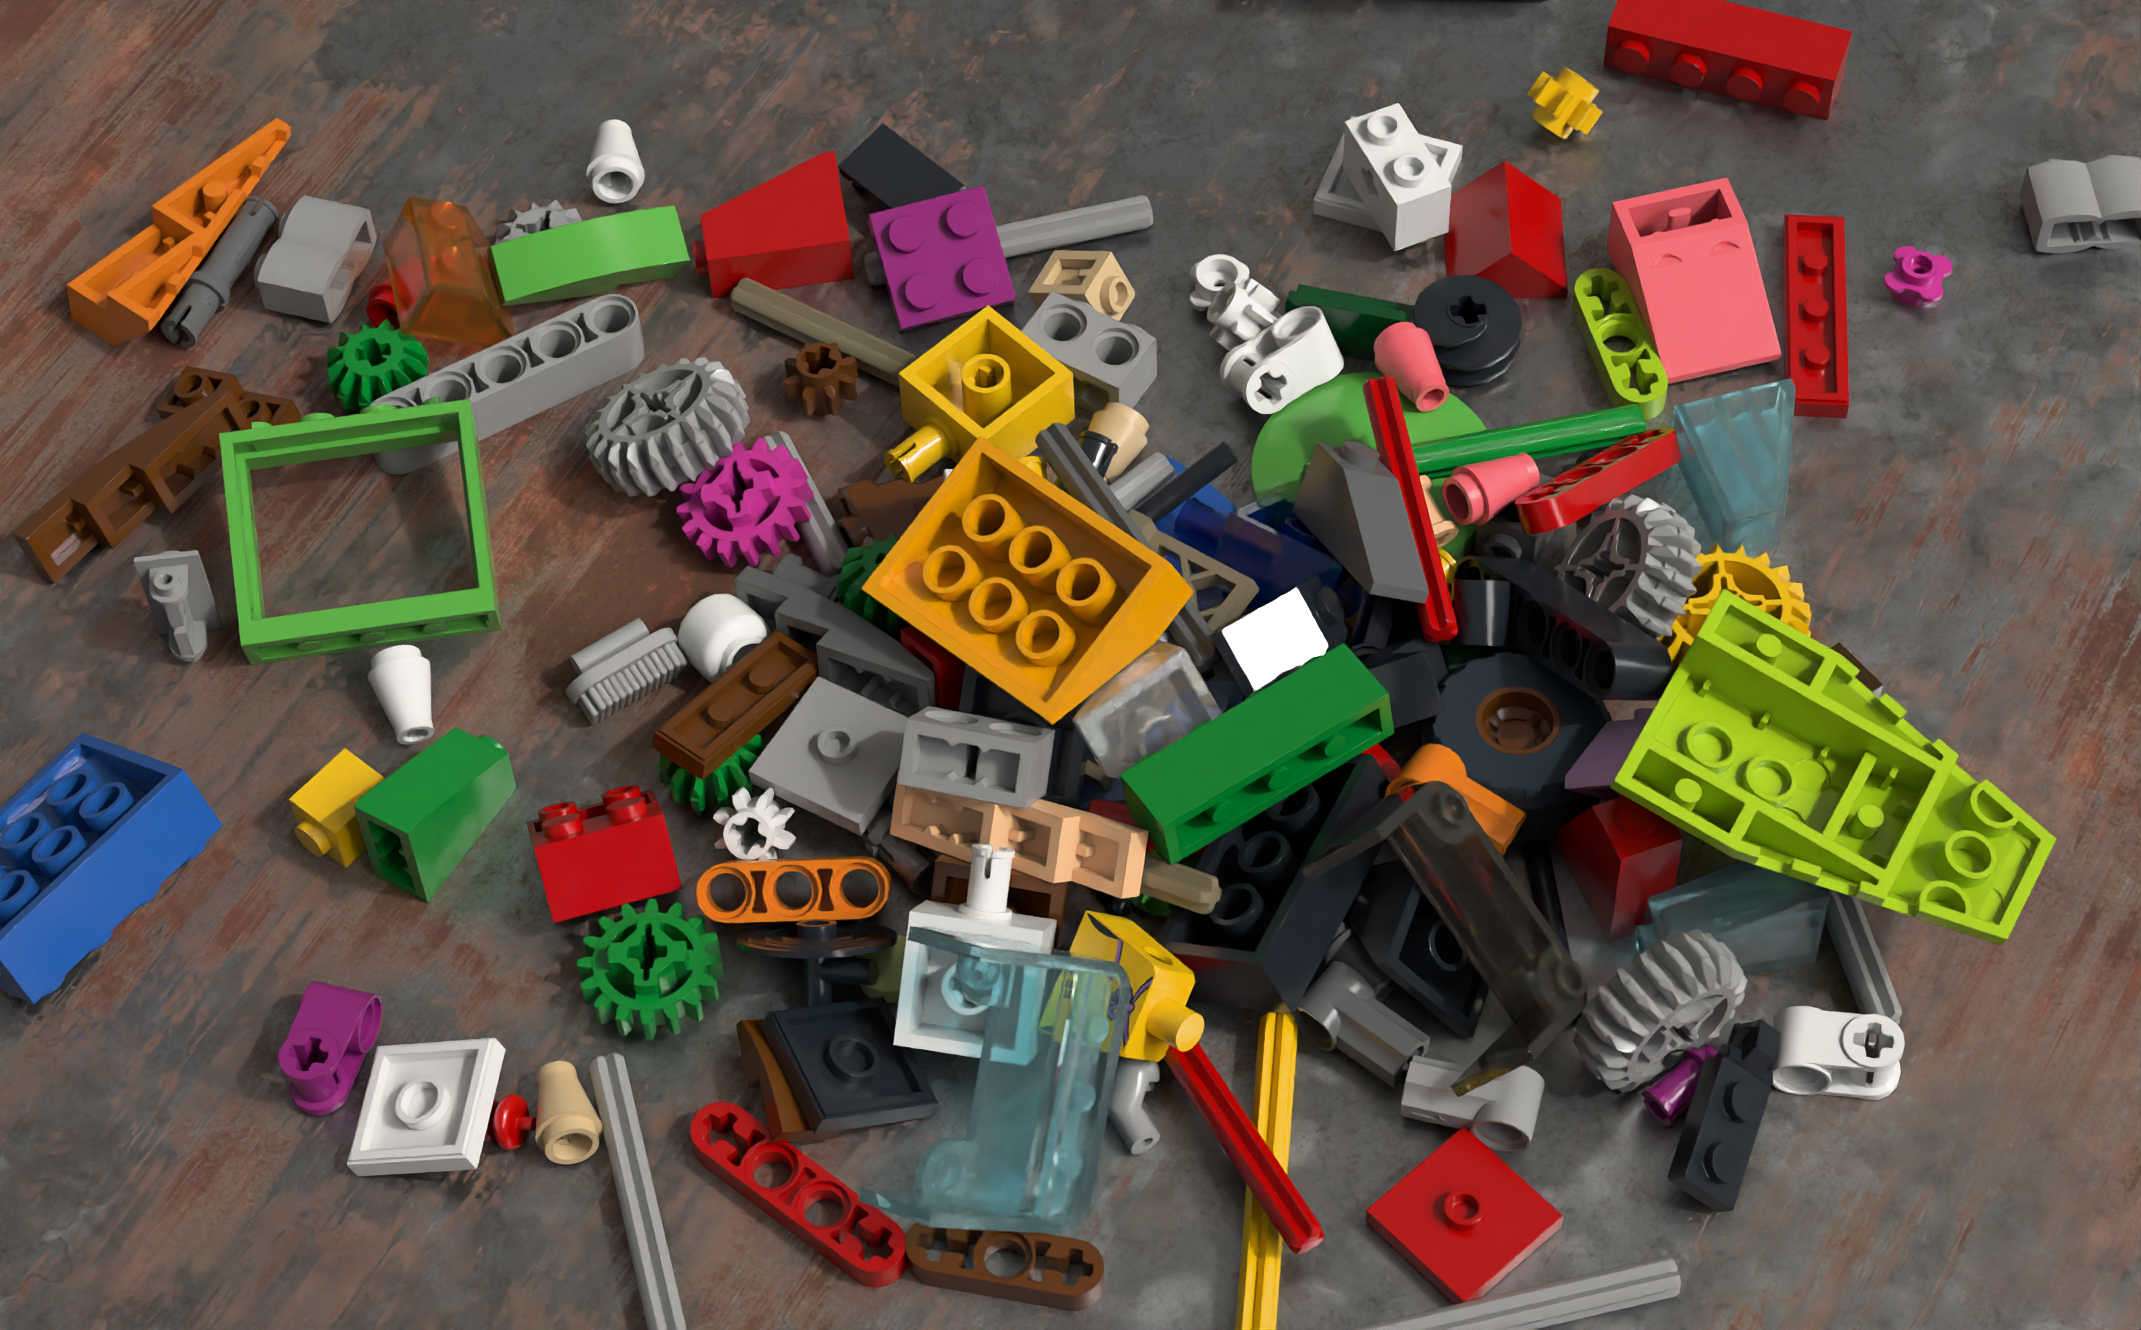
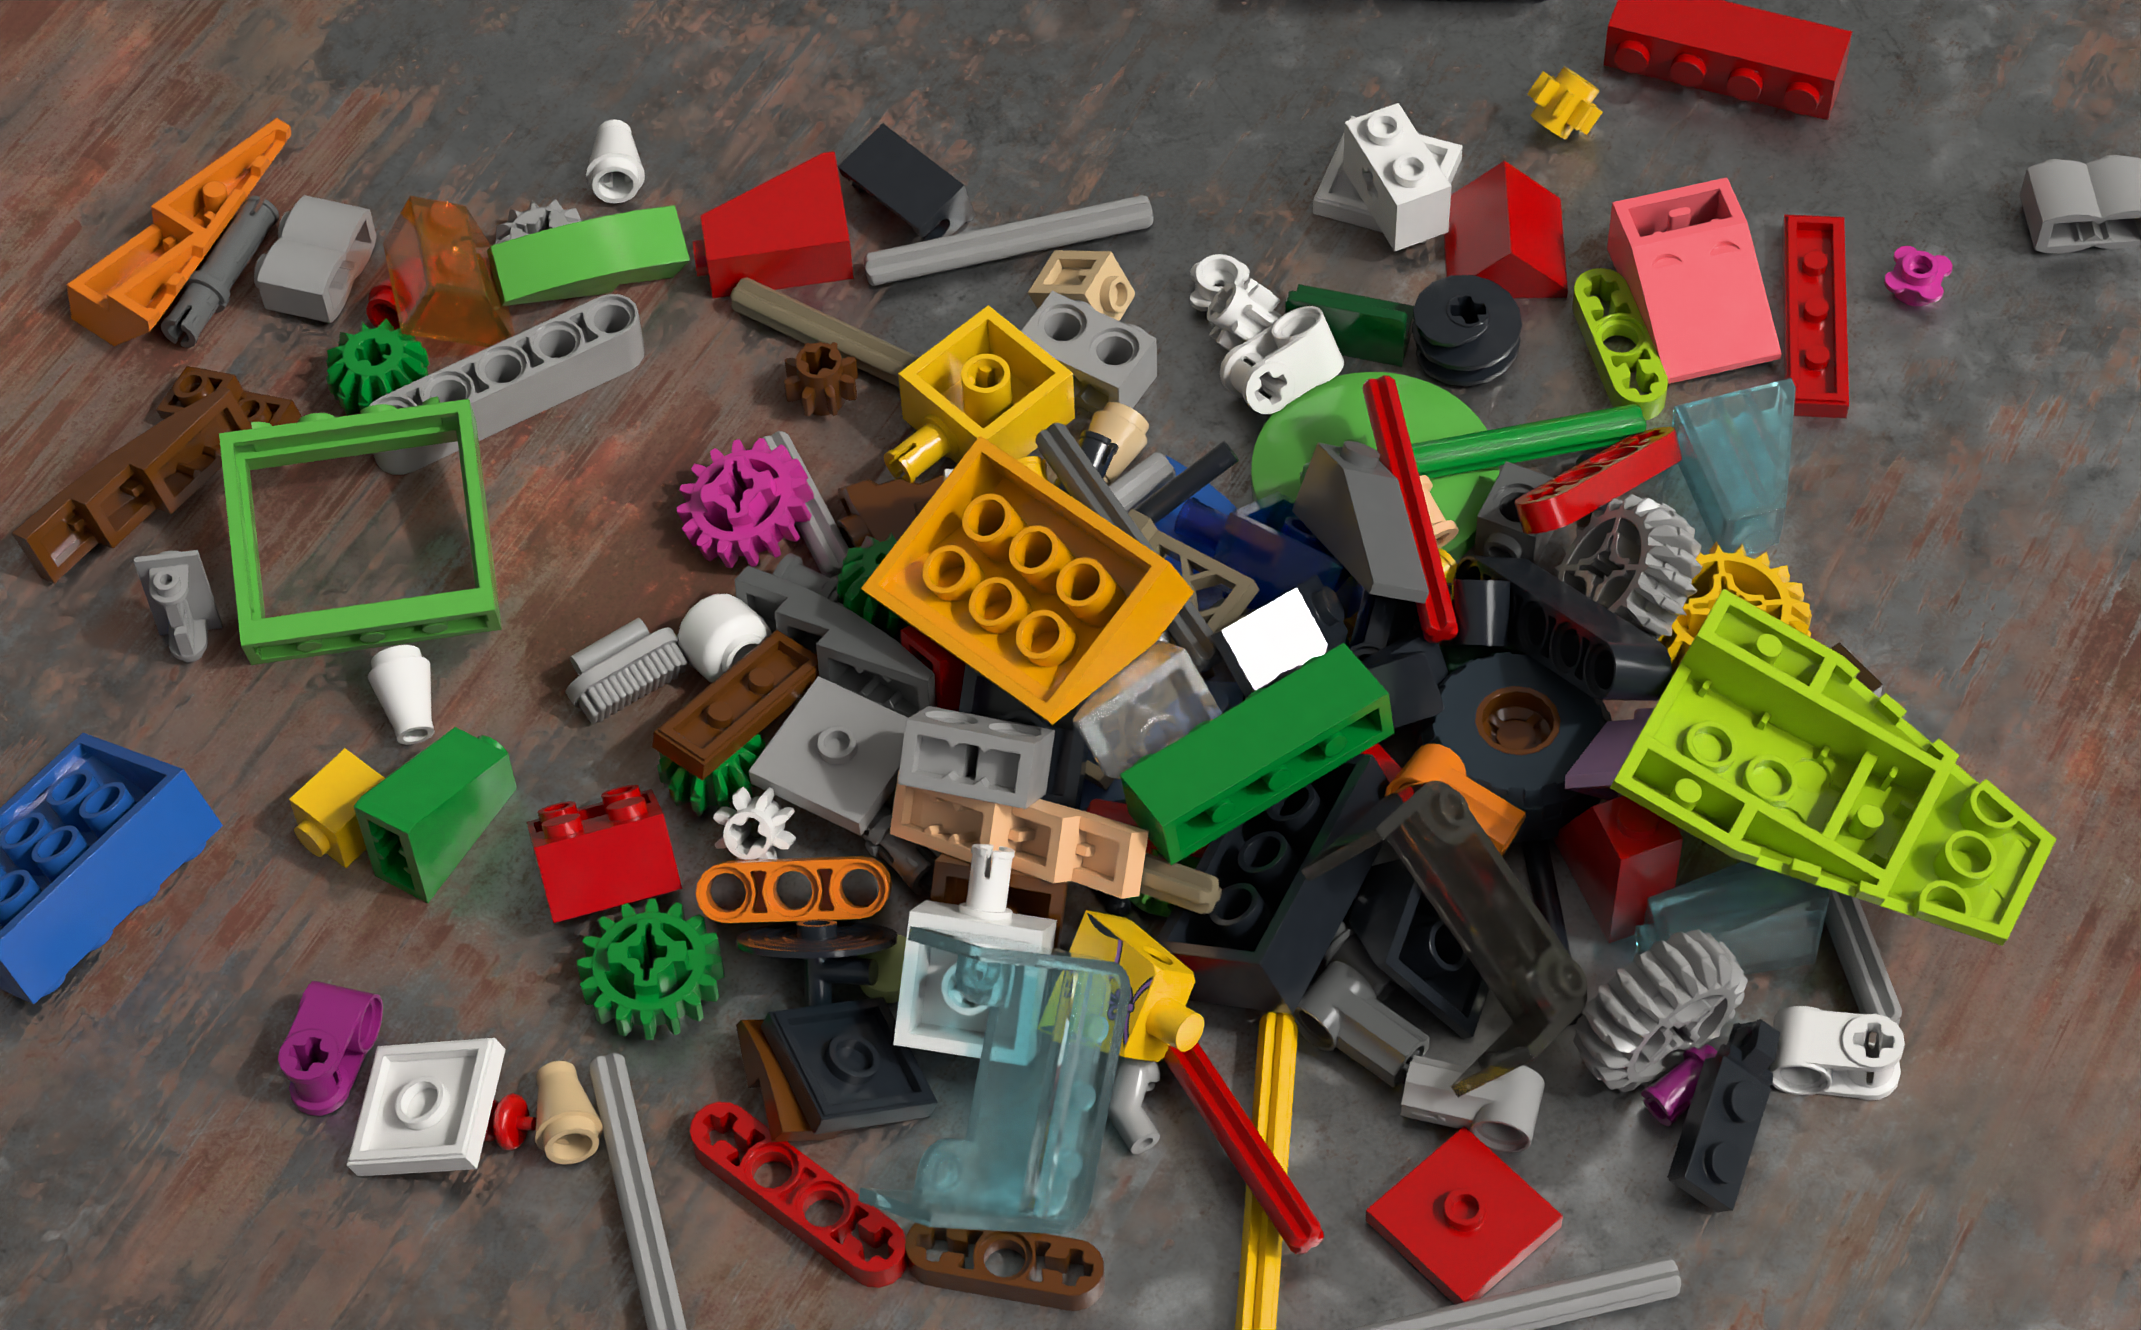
light grey gear [585,357,751,497] -> none
magenta plate [867,185,1016,333] -> none
coral cone [1373,322,1450,412] -> none
coral cone [1442,453,1540,526] -> none

